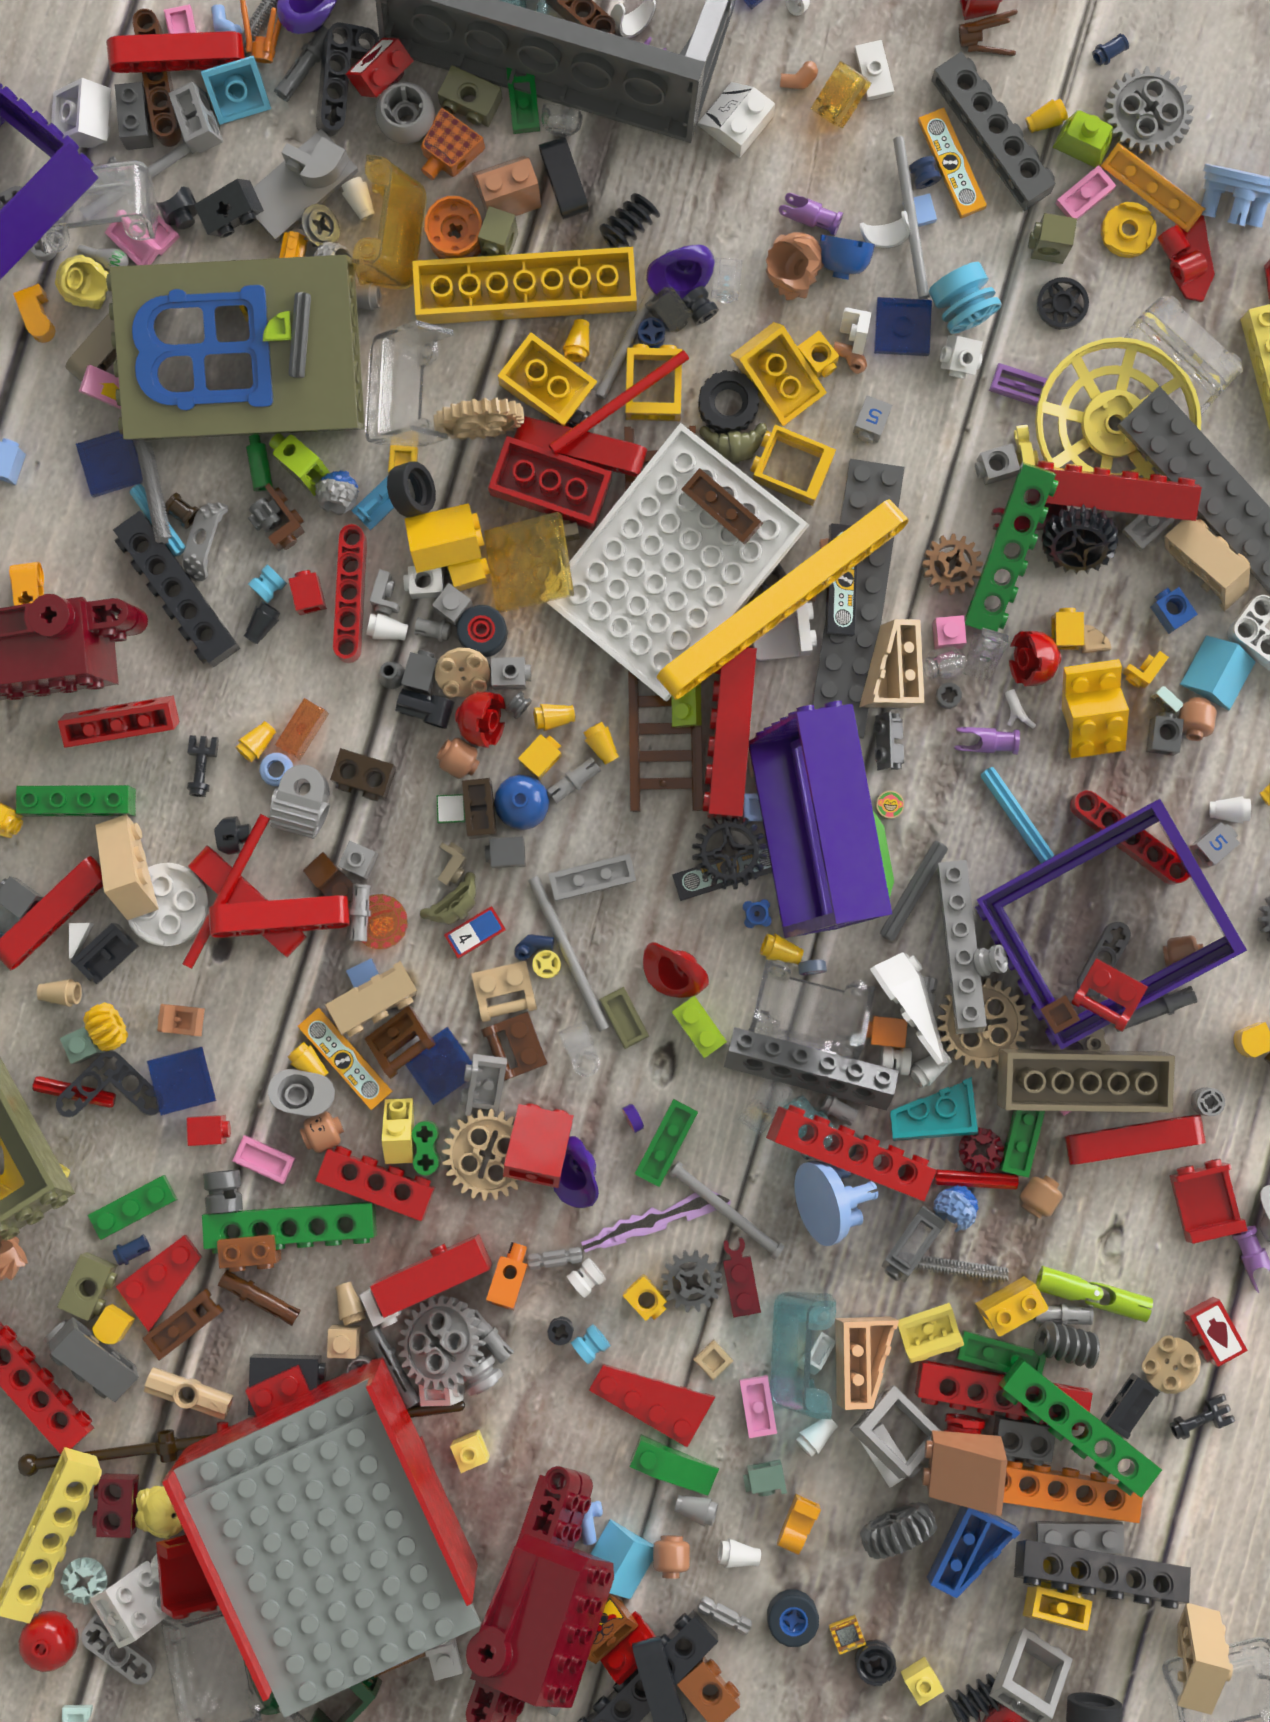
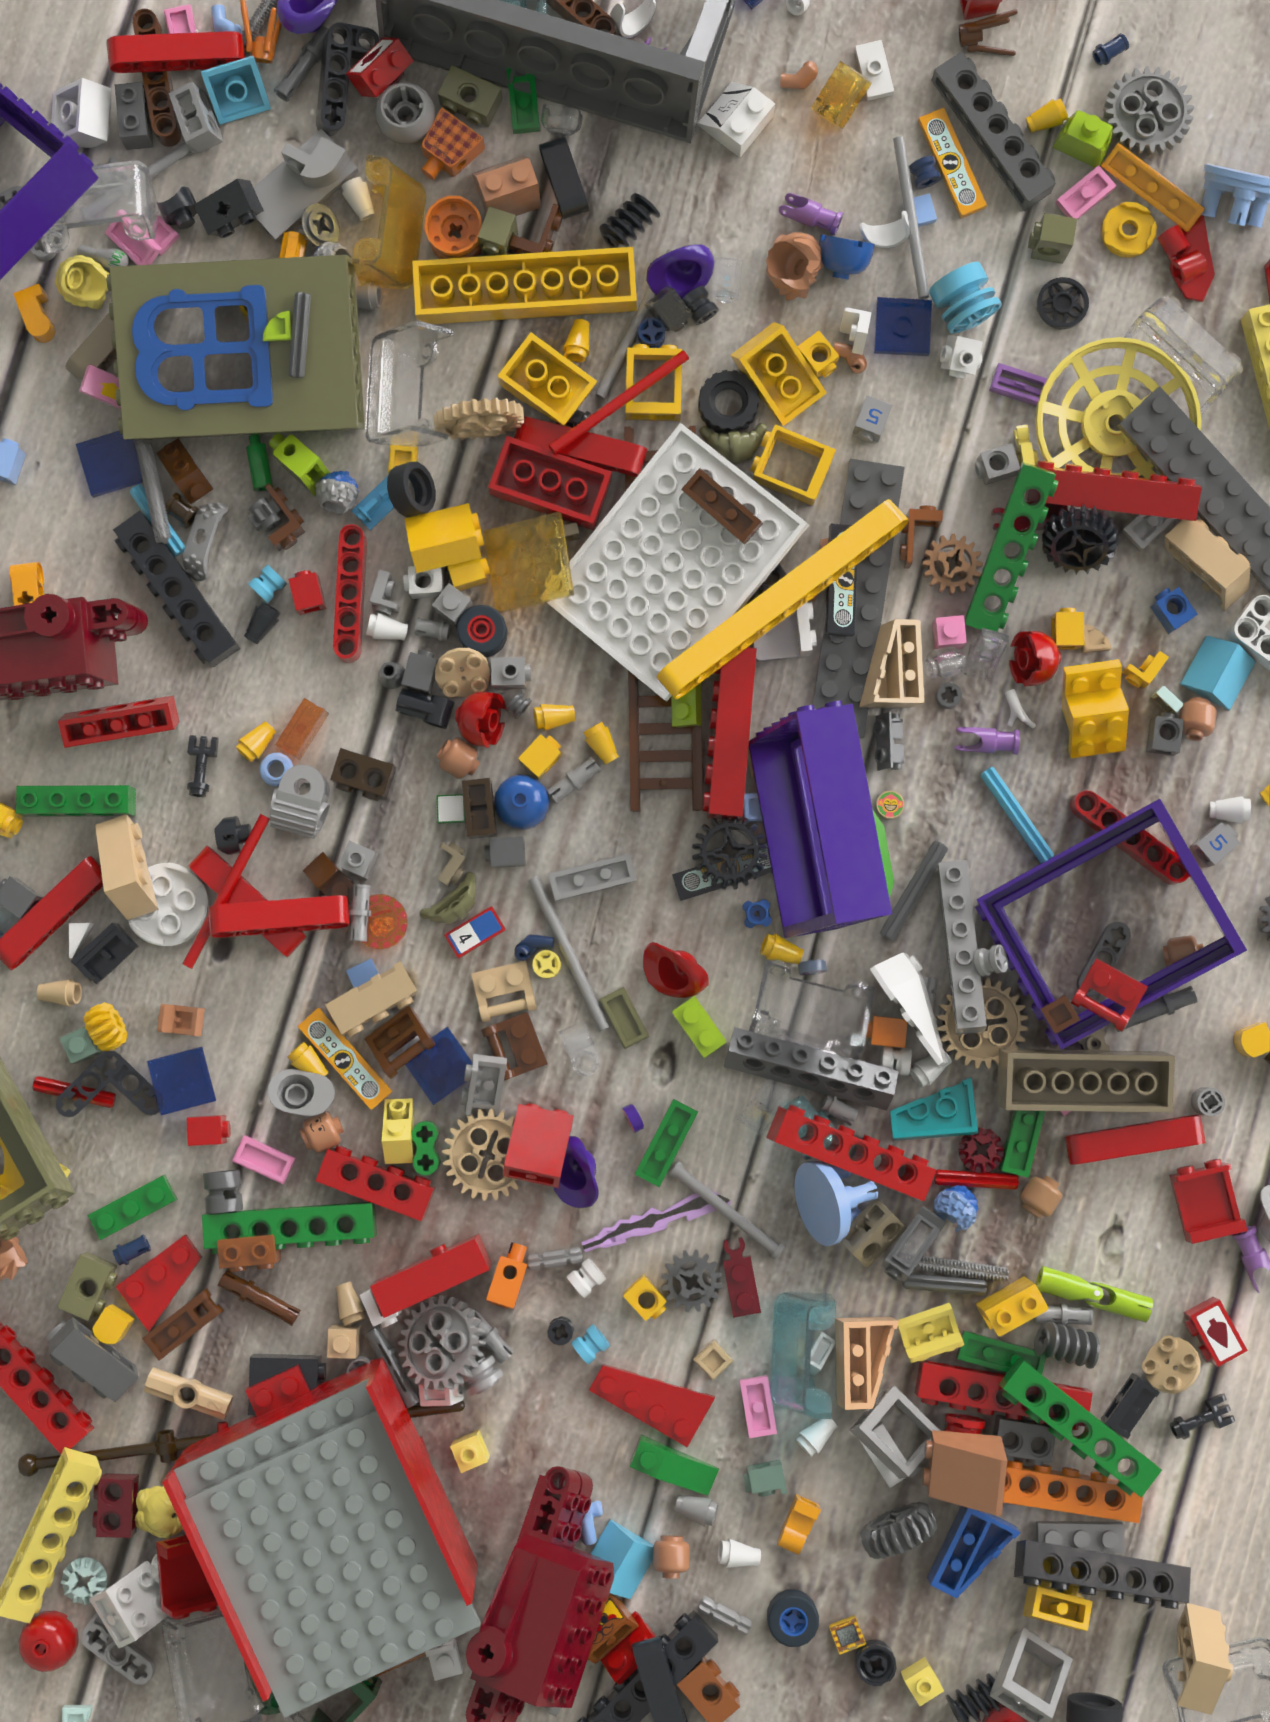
none -> reddish brown bracket [156,439,213,504]
none -> reddish brown bracket [510,204,563,254]
none -> dark tan brick [840,1198,907,1268]
none -> dark orange bracket [899,505,943,569]
none -> dark grey axle [902,1273,987,1295]

